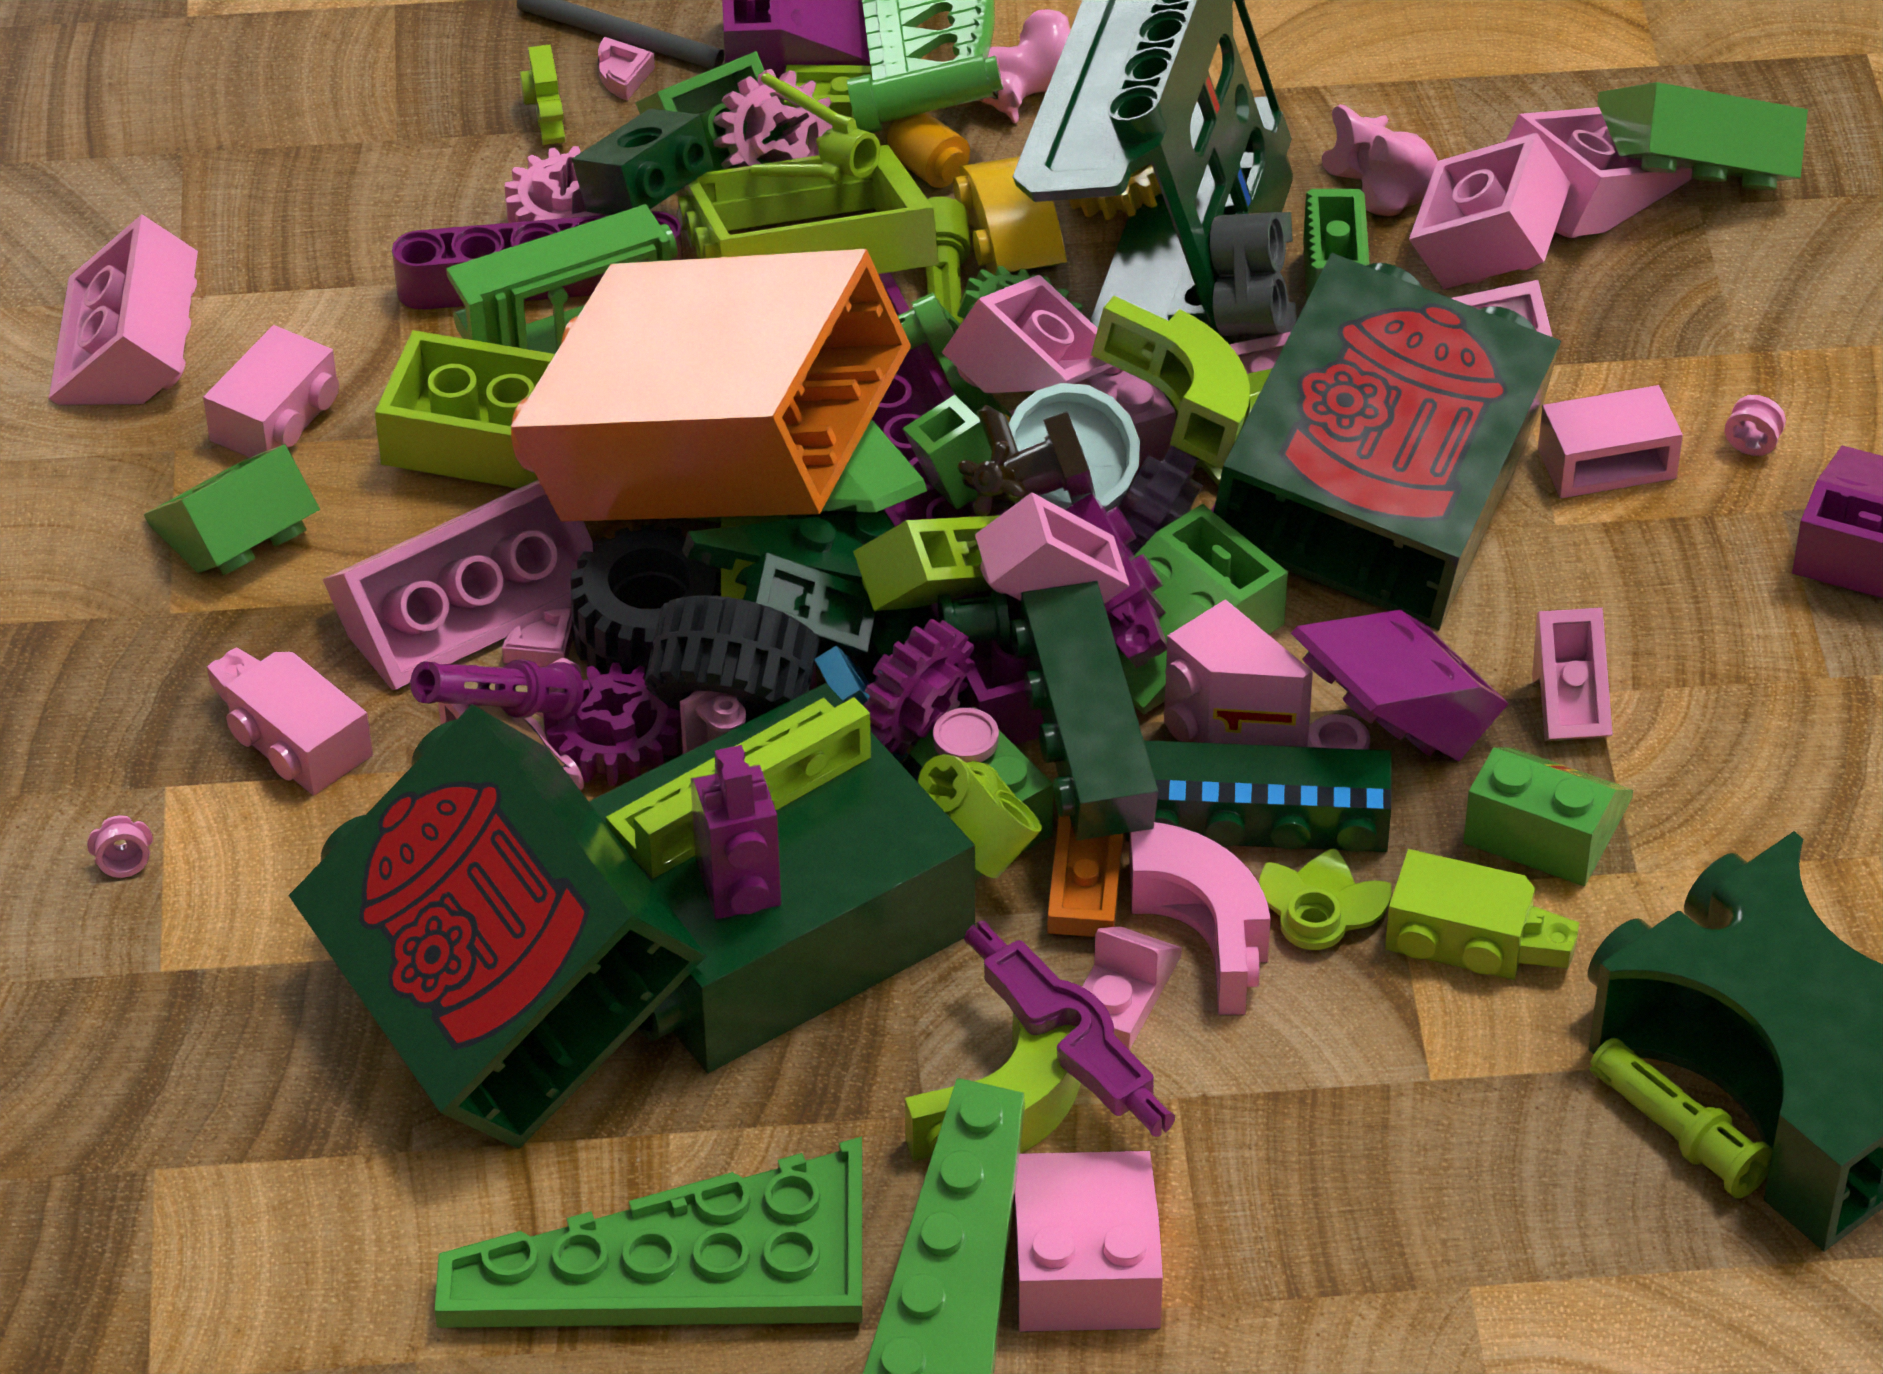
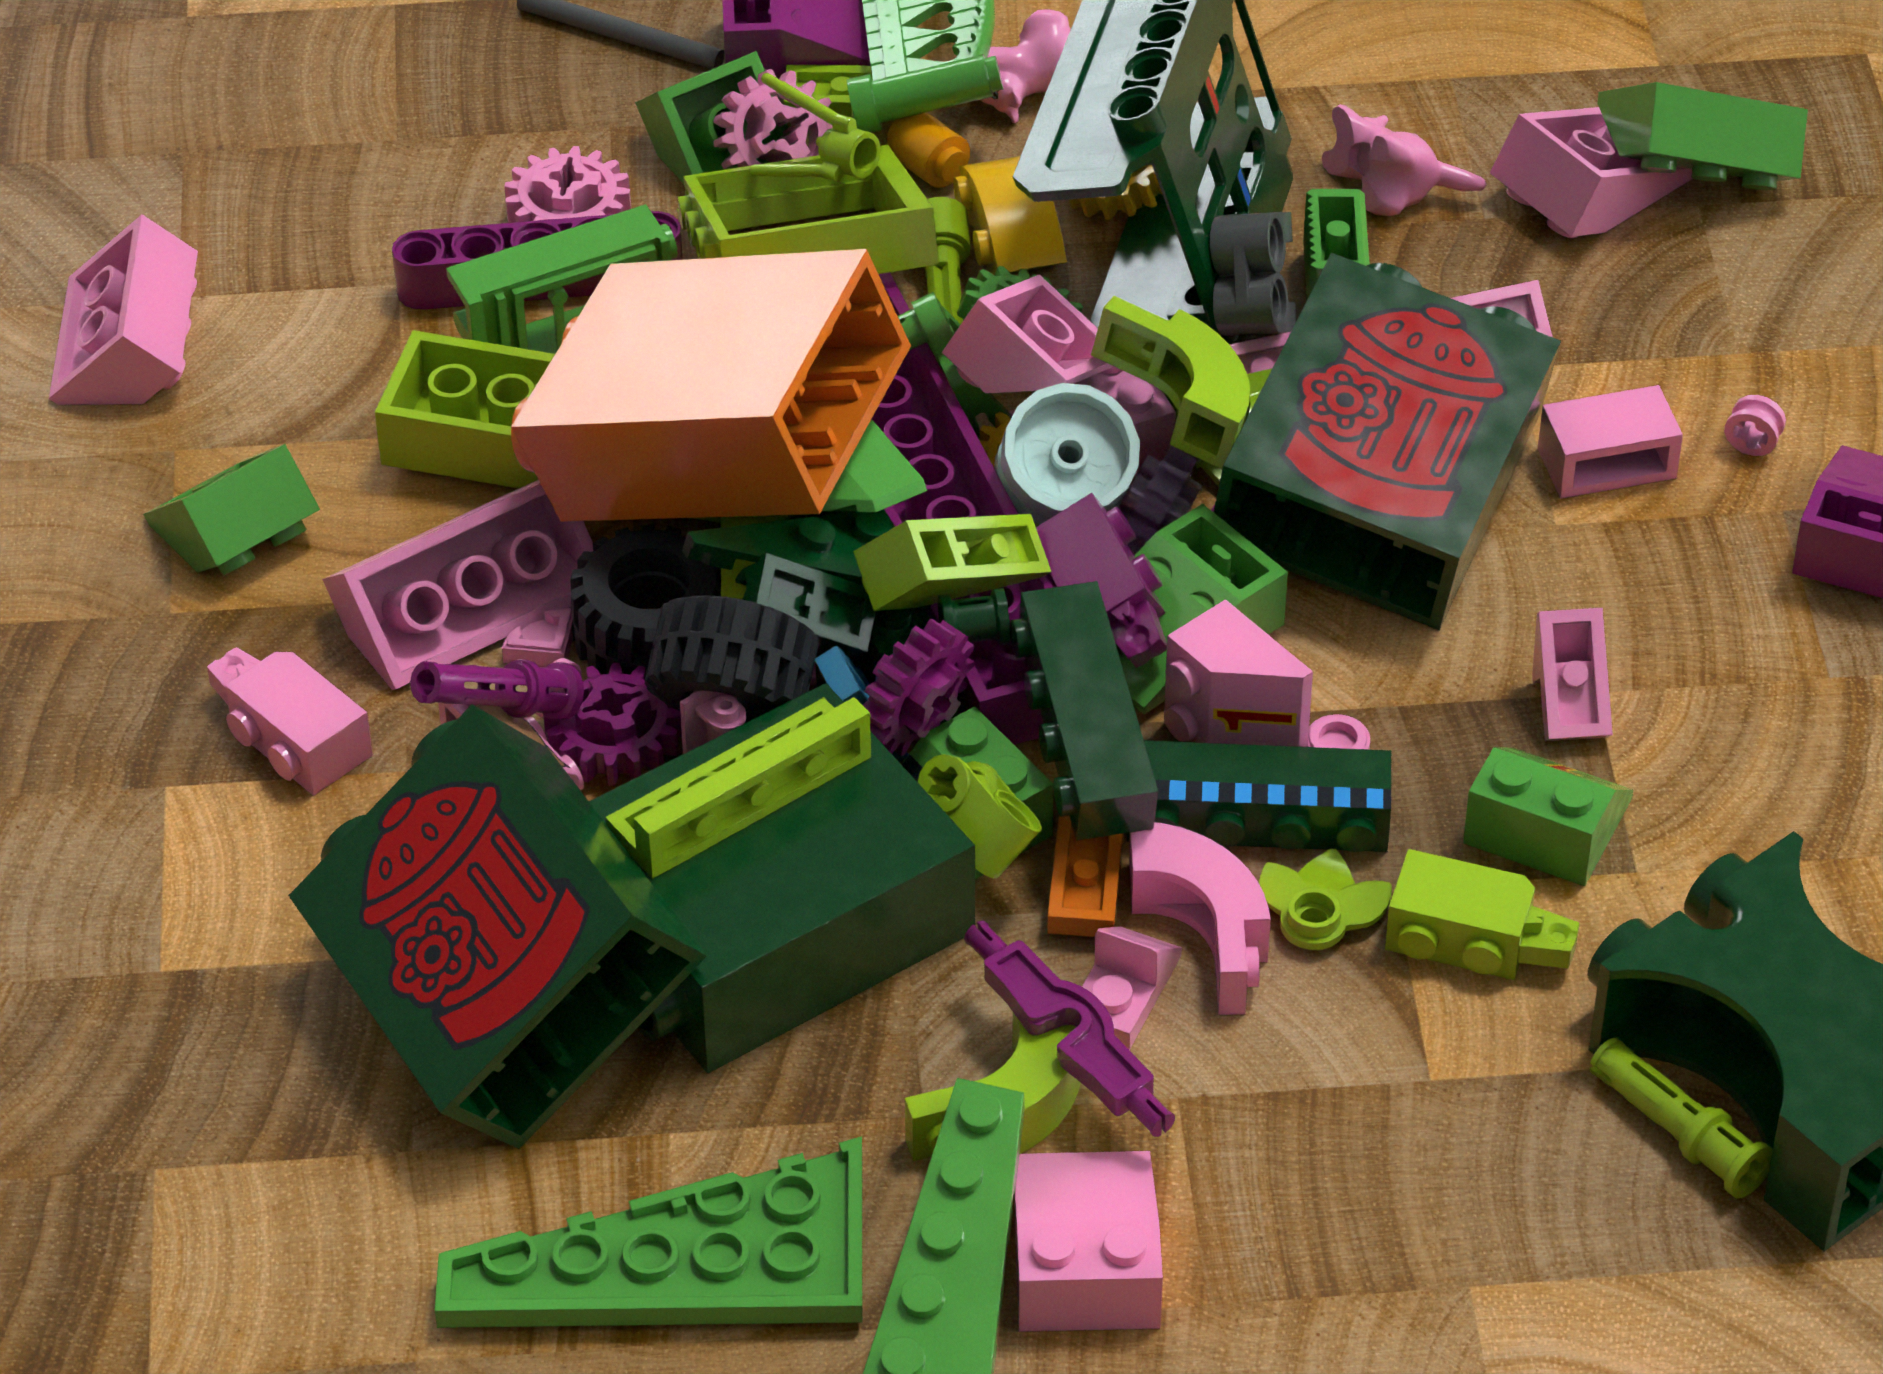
bright pink plate [87,815,153,878] -> none
bright pink brick [203,325,339,457] -> none
lime plate [520,44,566,145] -> none
dark green brick [571,108,714,215] -> none
bright pink tile [598,37,655,101] -> none
magenta hinge [690,745,781,919] -> none
bright green brick [903,395,992,510] -> none
bright pink piece [933,708,999,763] -> none
dark brown piece [958,405,1096,516] -> none
bright pink brick [975,492,1130,604] -> none
magenta slope [1291,610,1509,762] -> none
bright pink brick [1409,133,1571,289] -> none

